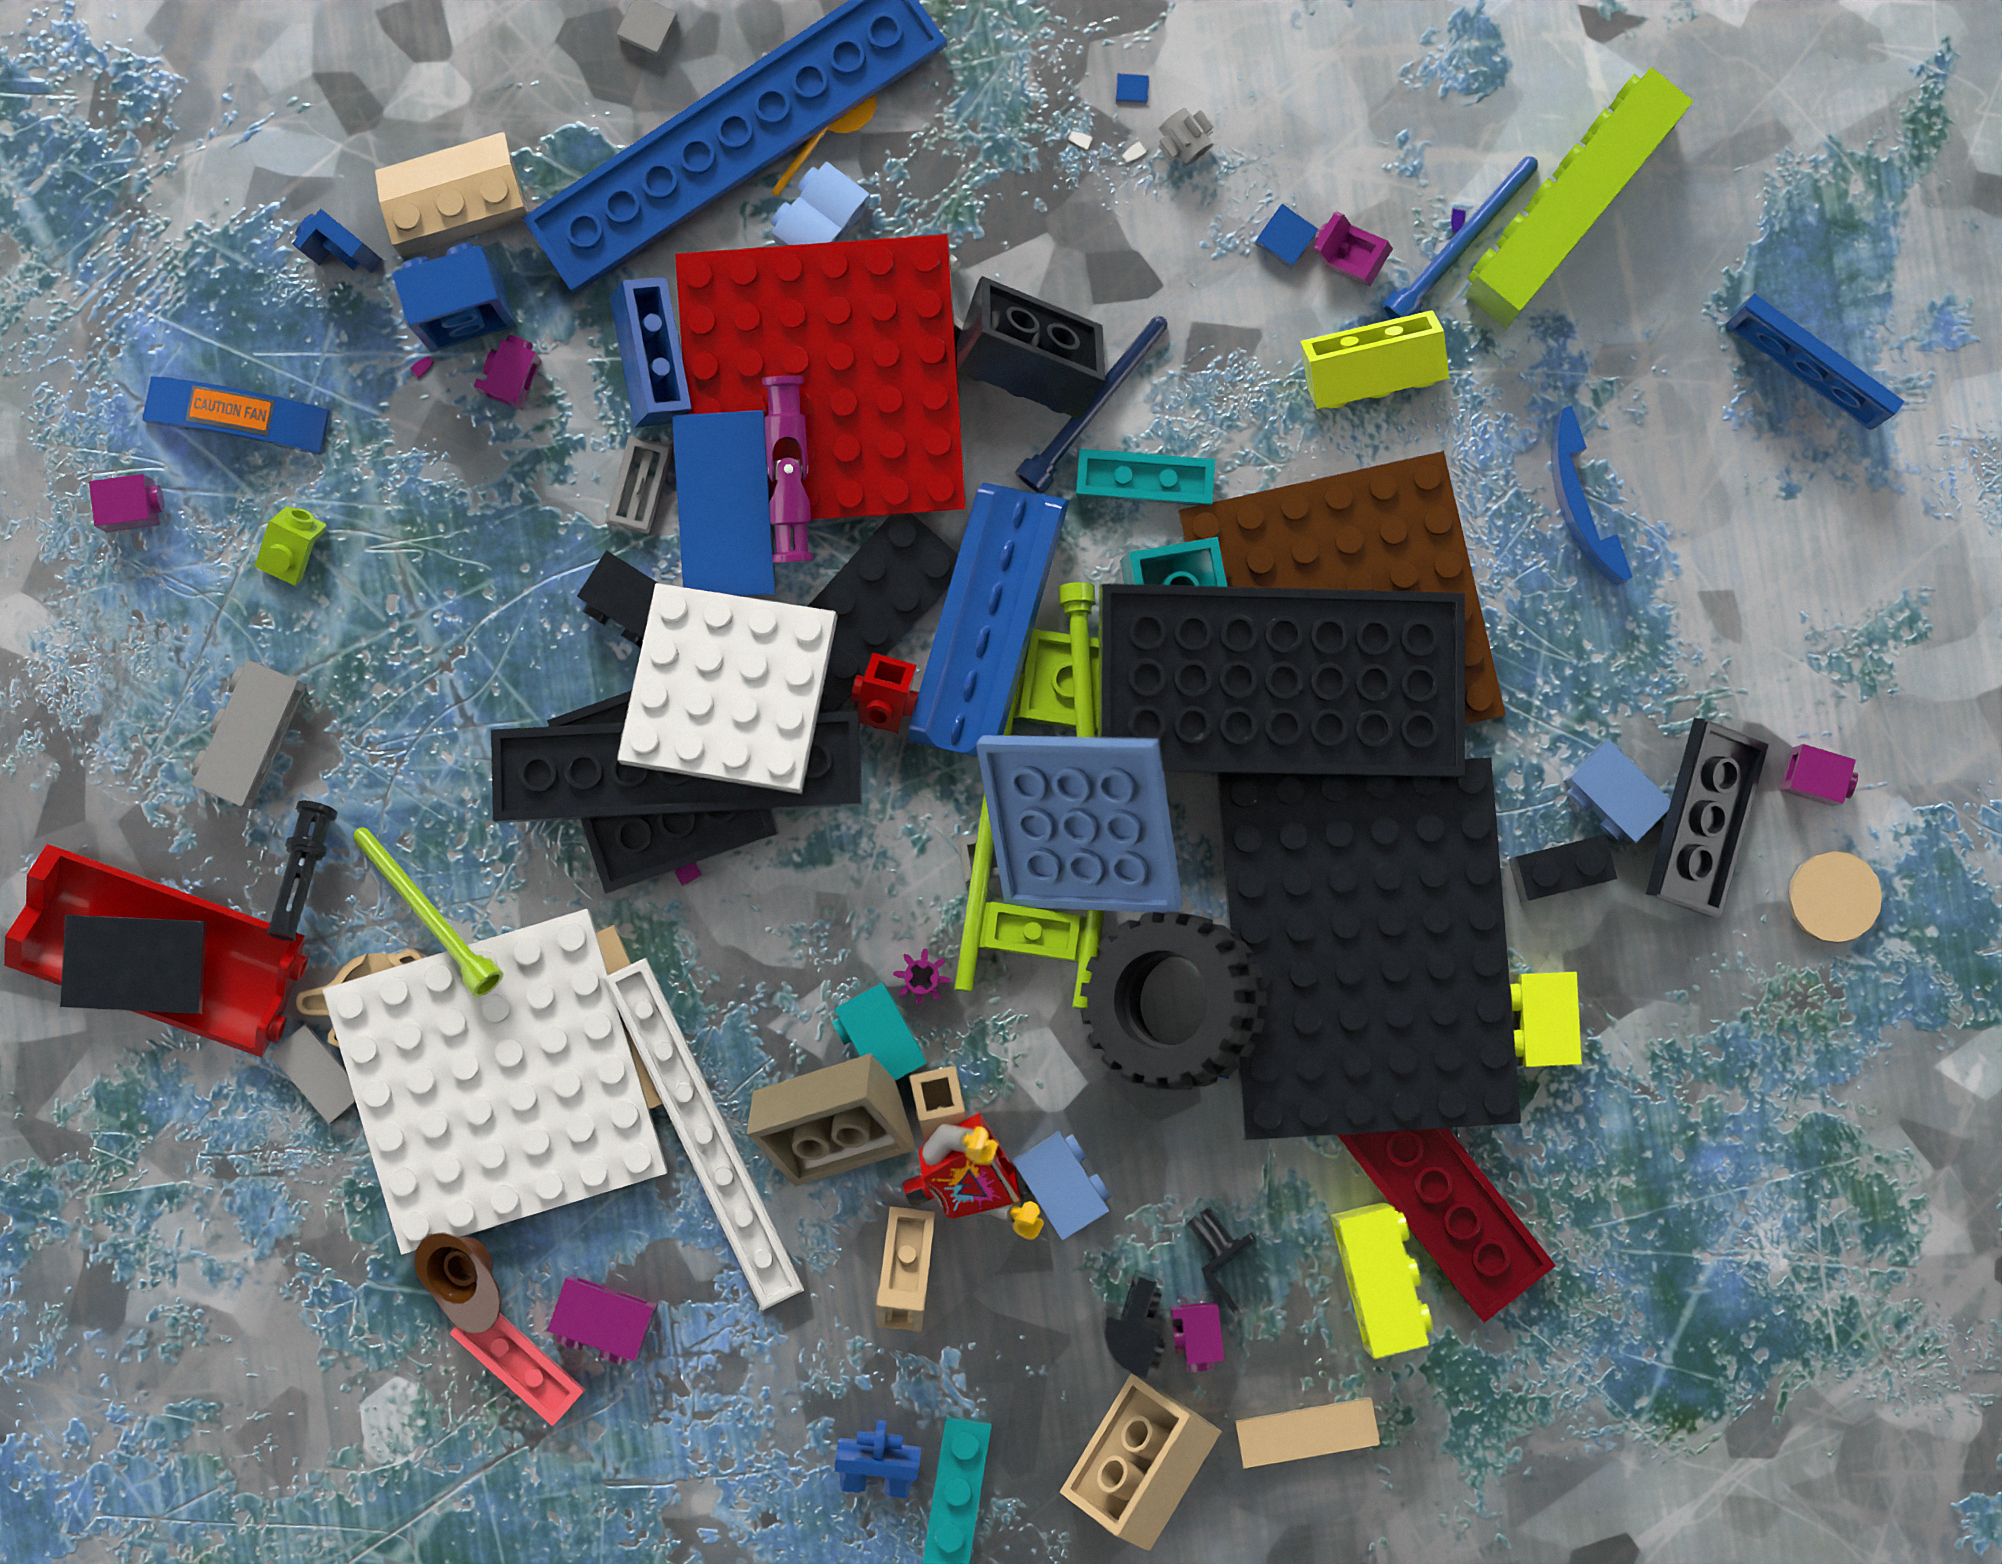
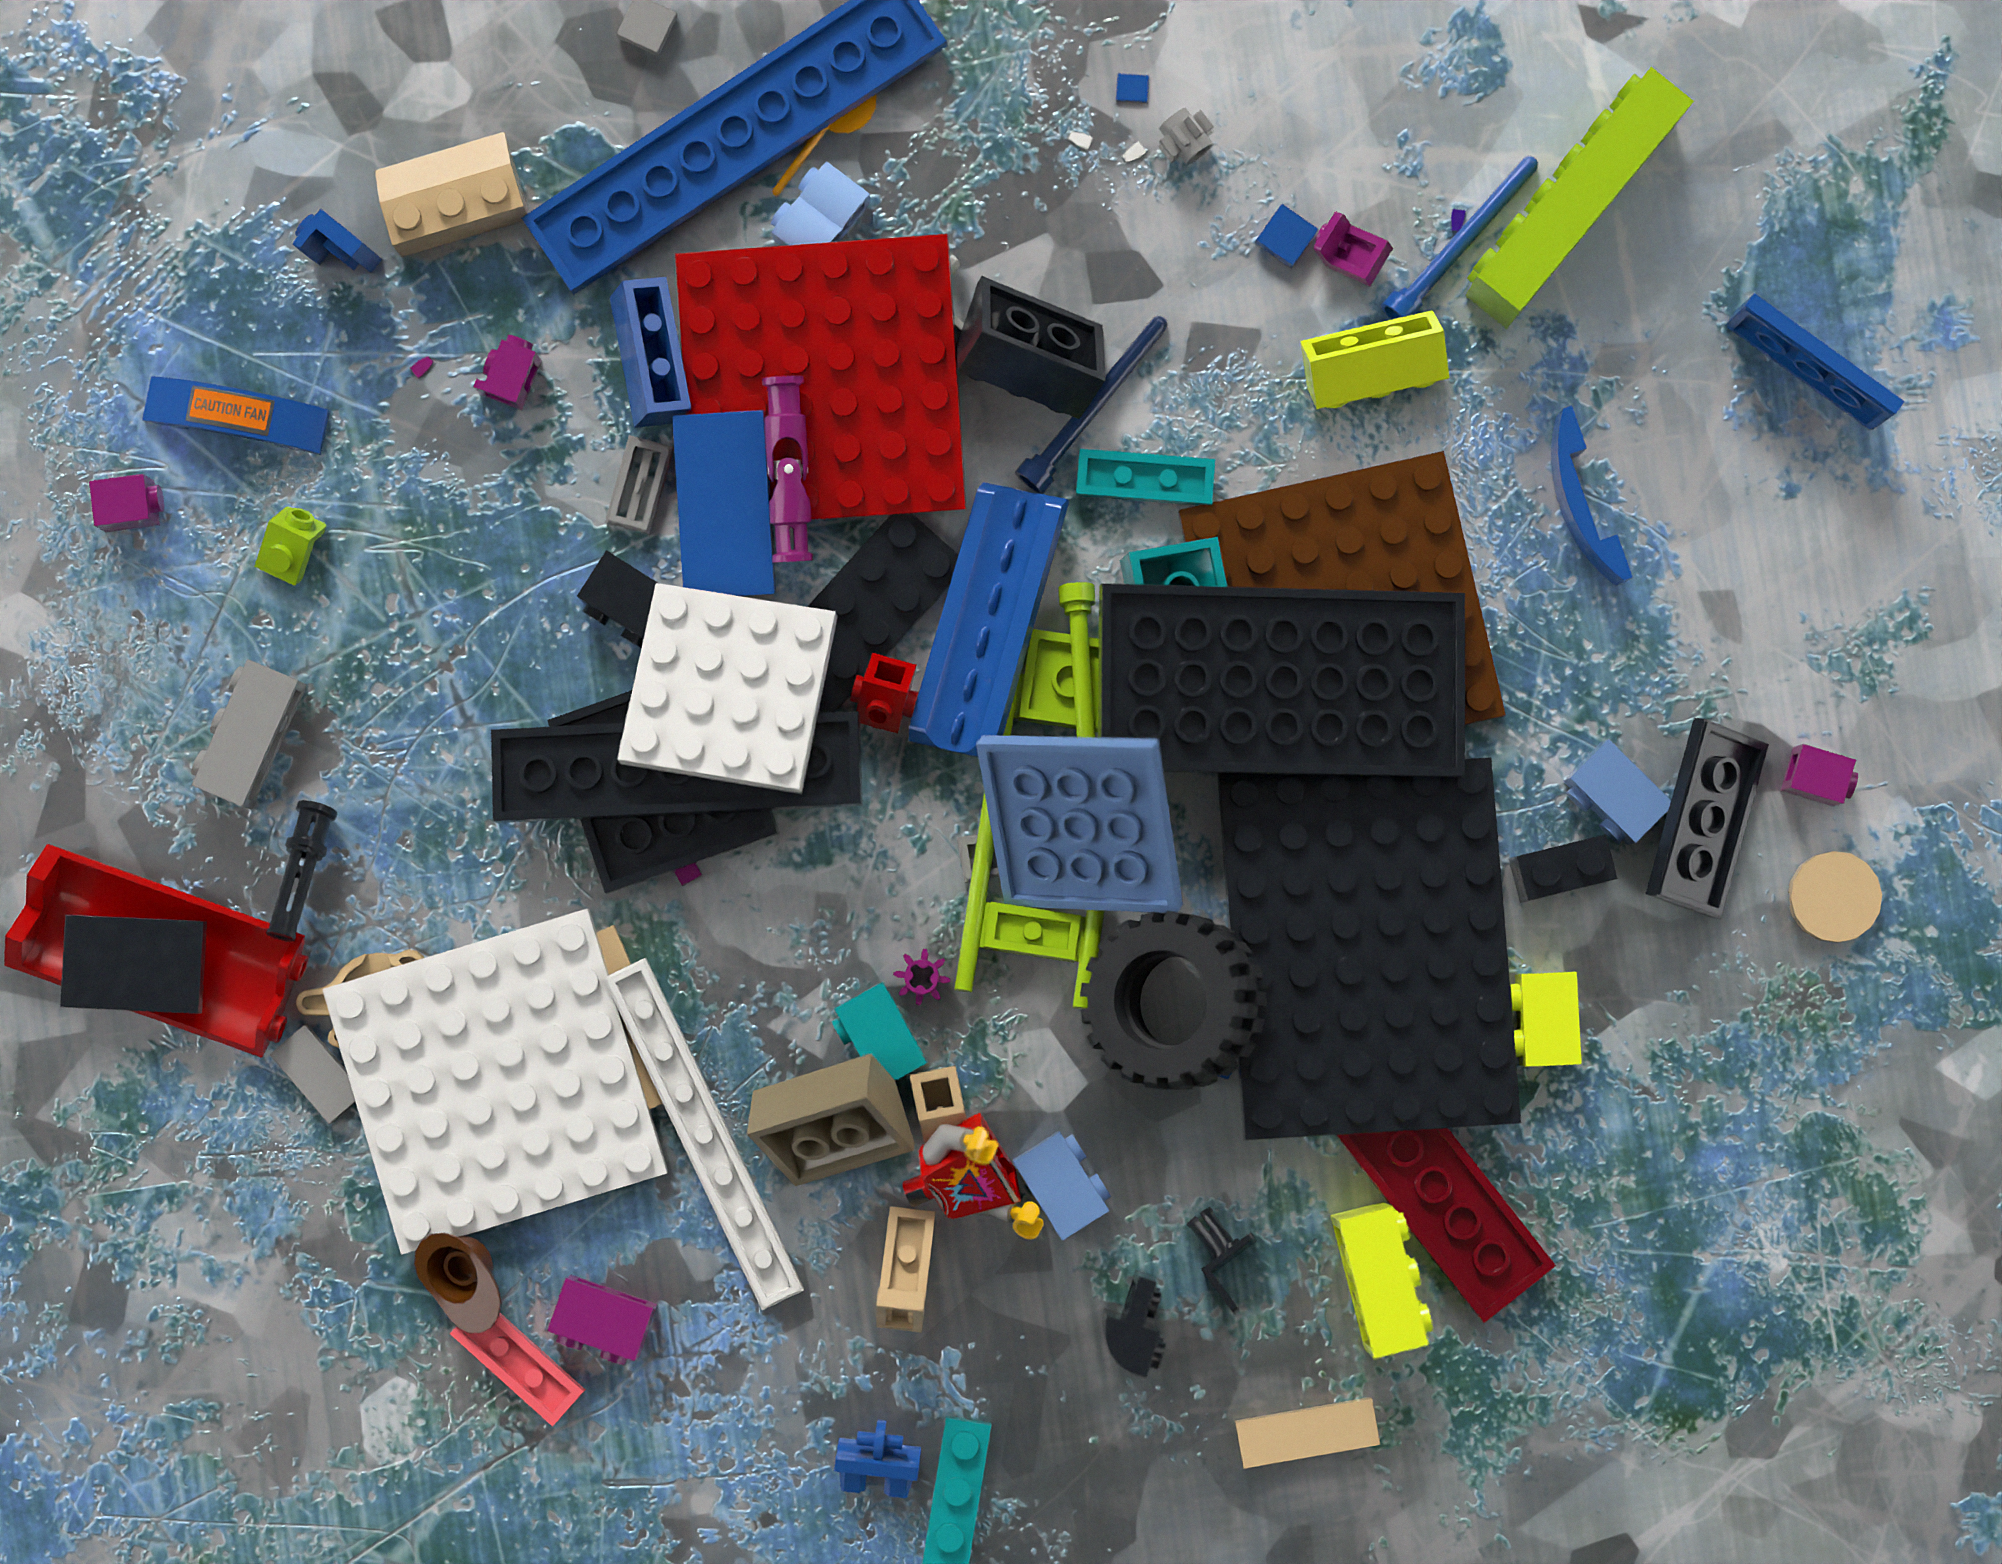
lime piece [353,827,503,997] -> none
blue brick [391,243,517,352] -> none
tan slope [1060,1373,1222,1551] -> none
magenta brick [1169,1301,1224,1372] -> none

